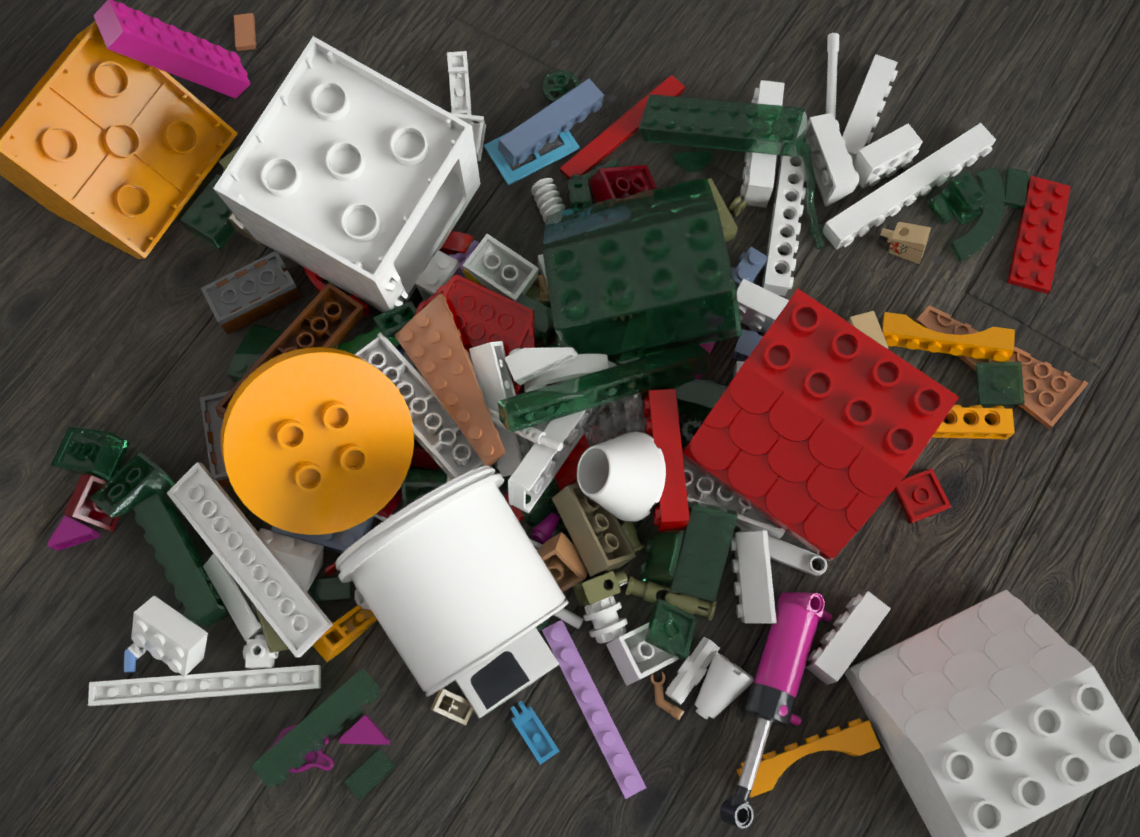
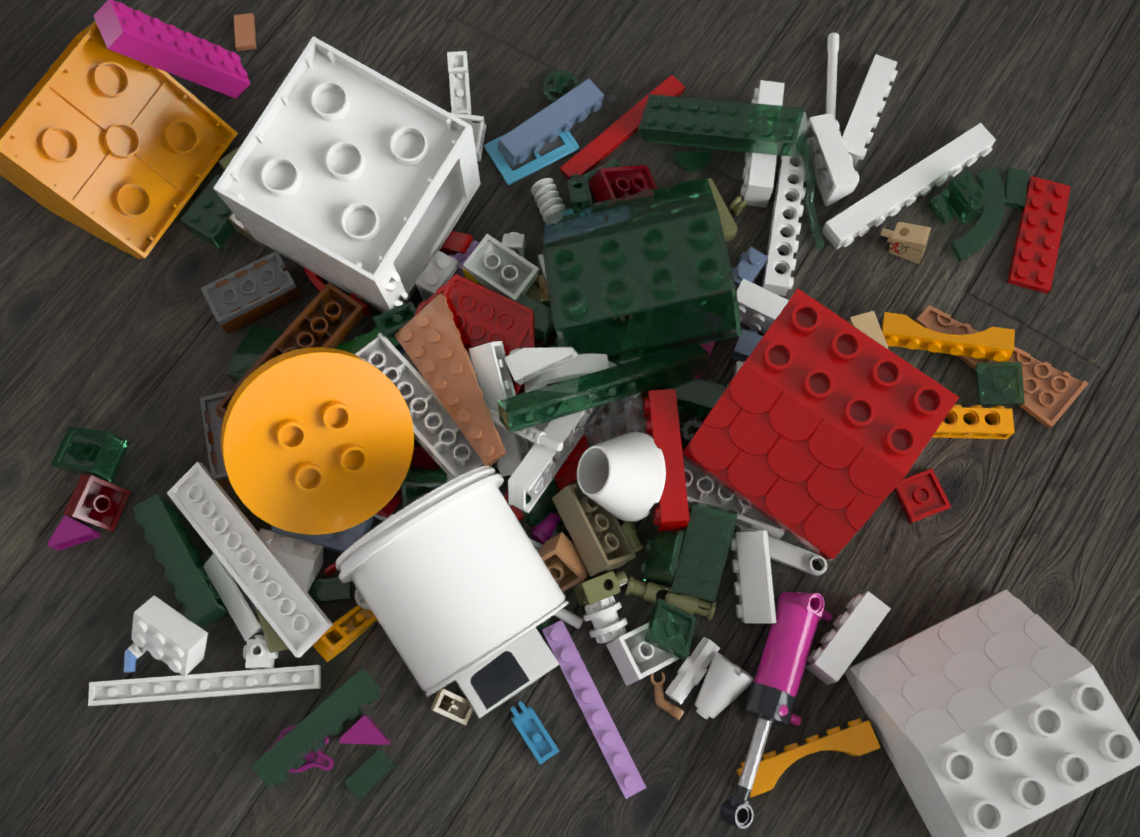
clear green slope [90,452,175,518] -> none
white piece [853,123,923,189] -> none
none -> white slope [502,232,525,258]

